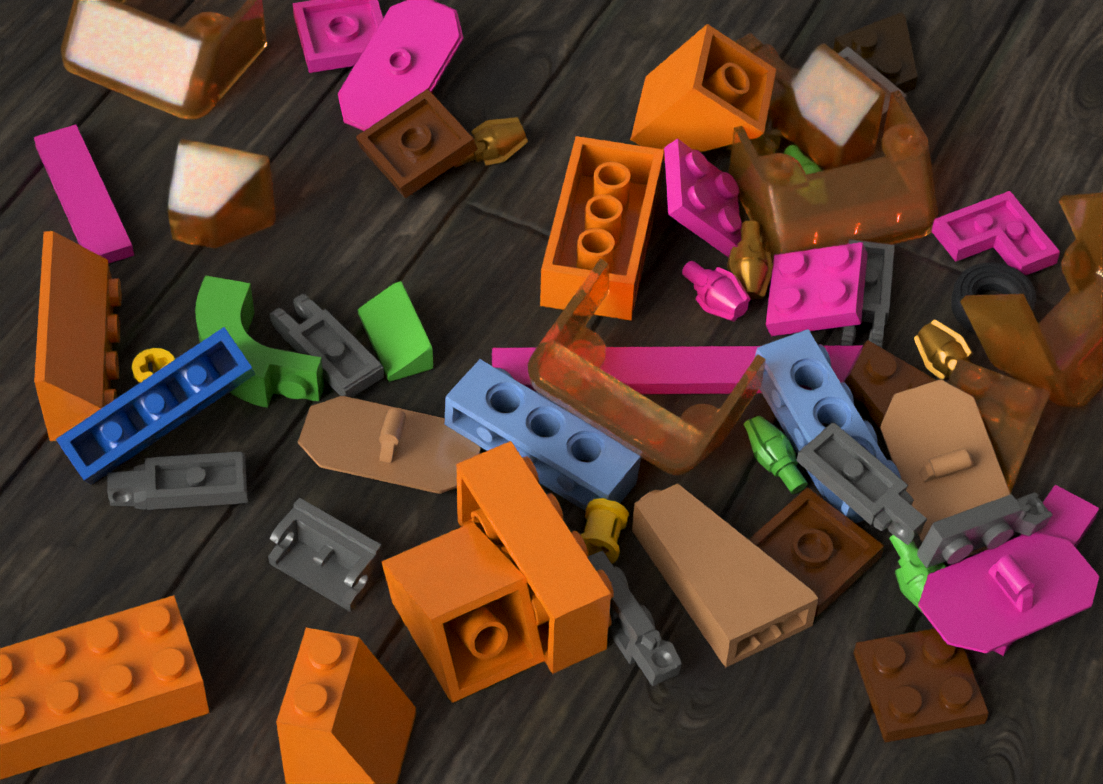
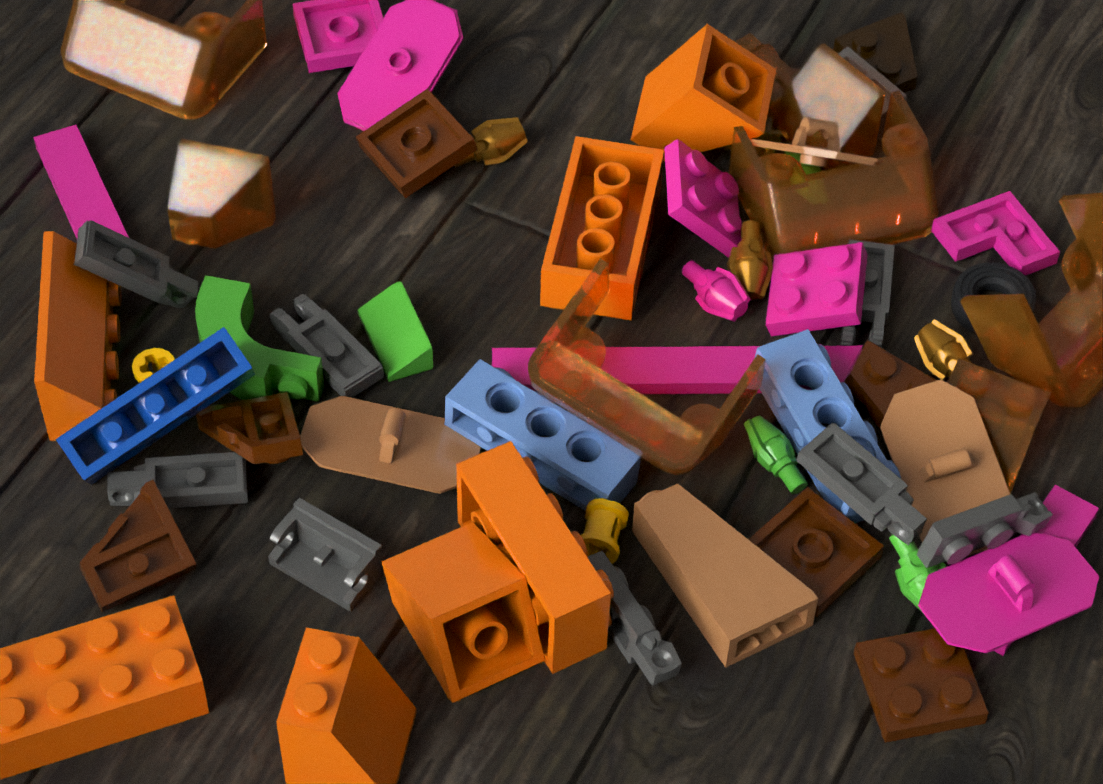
none -> dark grey hinge [74,220,198,308]
none -> reddish brown wing [80,480,196,612]
none -> reddish brown wing [196,392,303,464]
none -> medium nougat shield [749,117,884,167]

